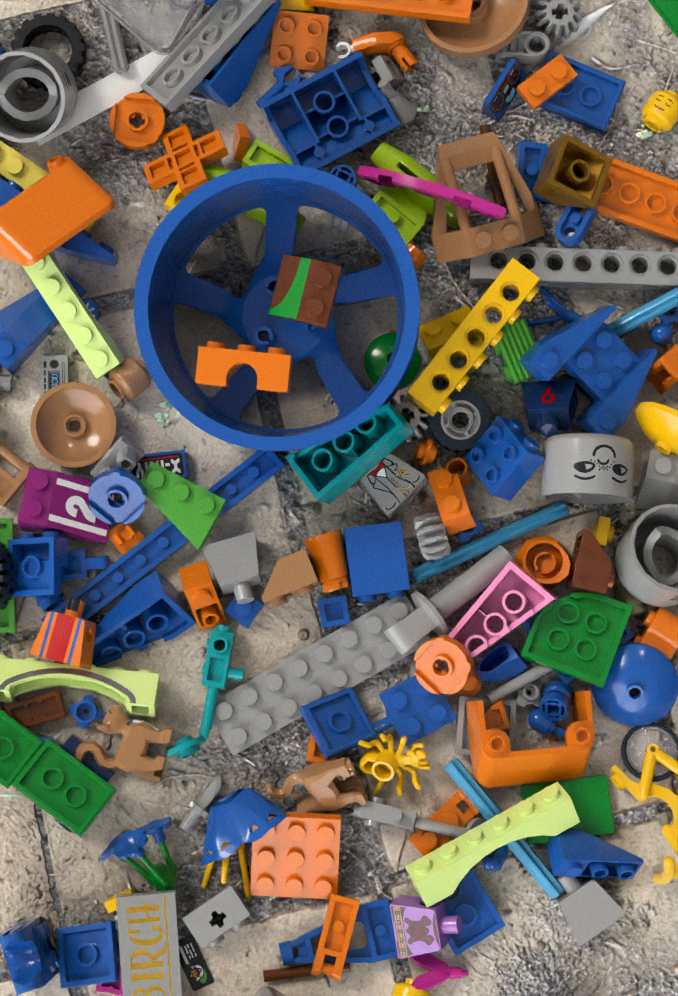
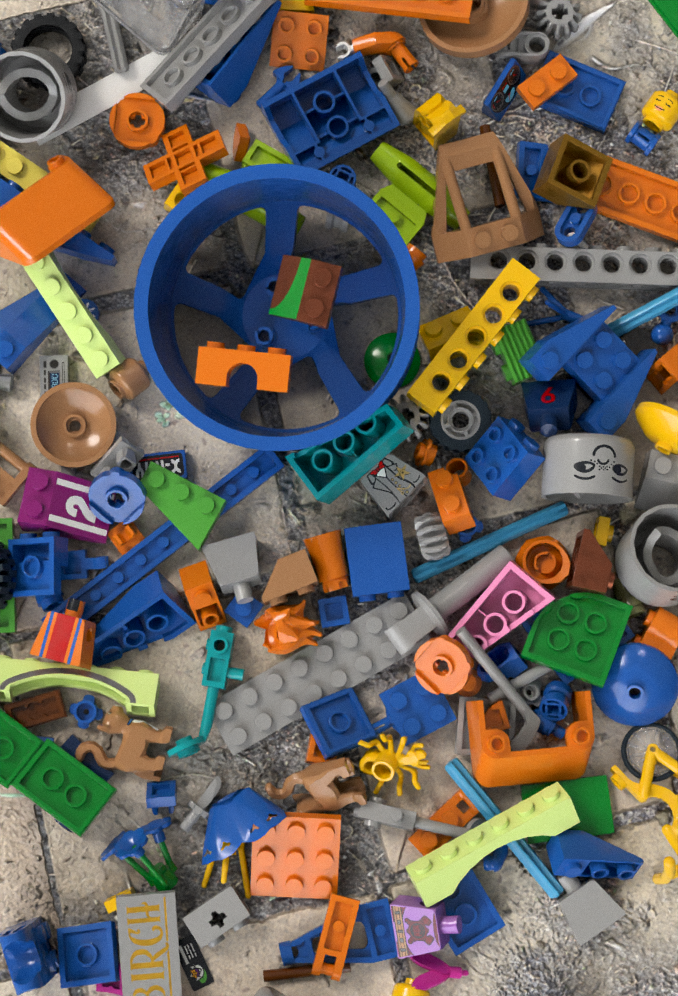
dark pink tile [357,166,507,219] -> none
none -> blue tile [146,780,177,815]
none -> orange hair [254,600,323,654]
none -> yellow piece [413,93,466,151]
none -> light grey piece [456,626,541,751]
none -> blue bush [624,120,661,156]

